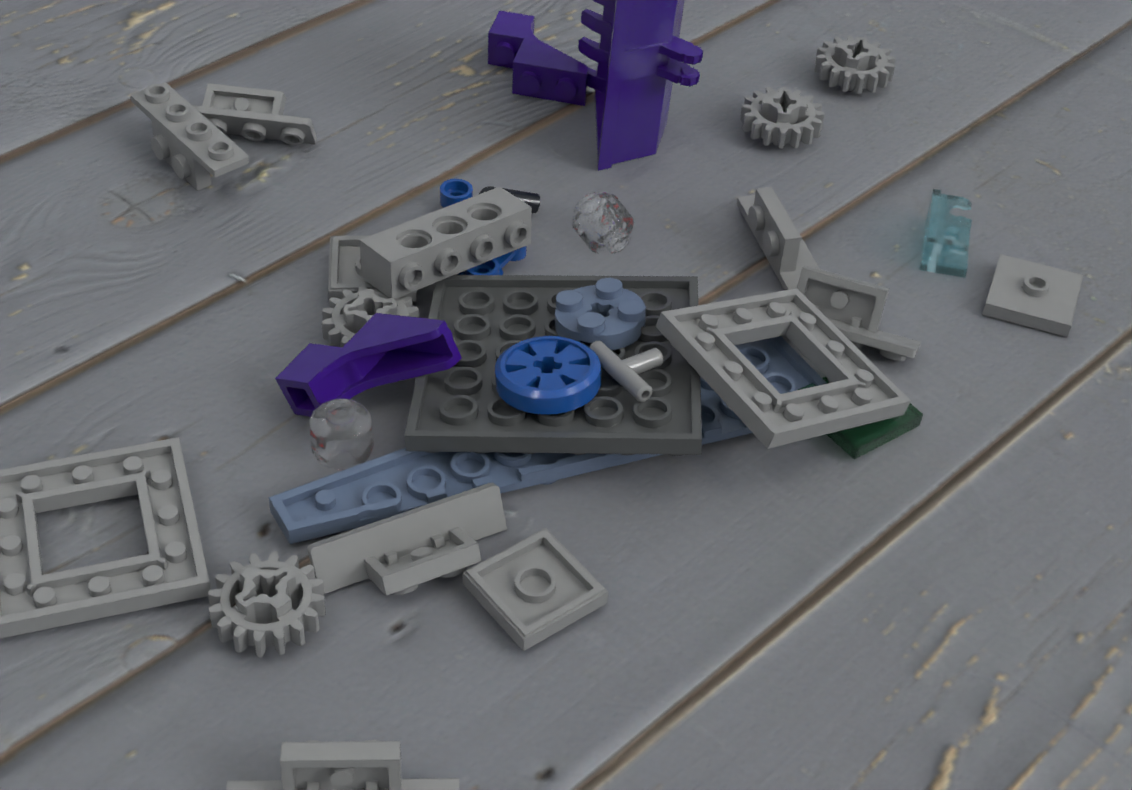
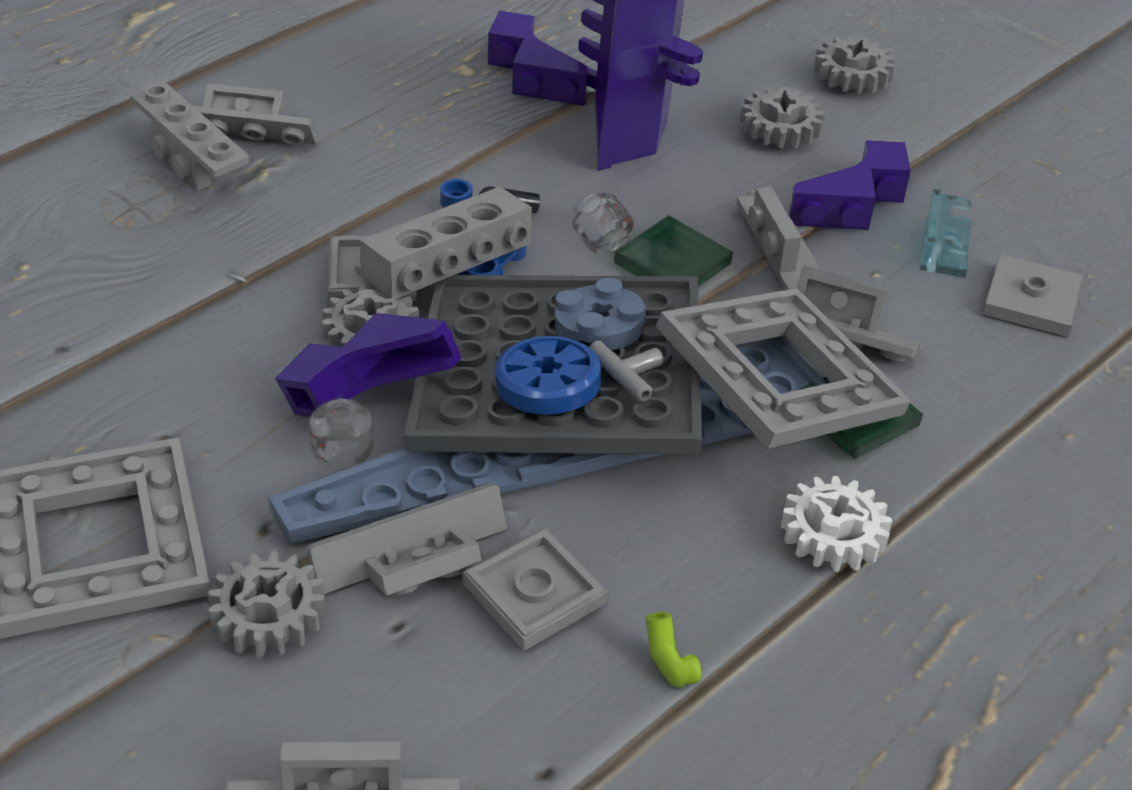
none -> clear green tile [614,215,733,287]
none -> lime arm [646,612,702,689]
none -> white gear [781,476,892,572]
none -> dark purple arch [789,140,911,230]

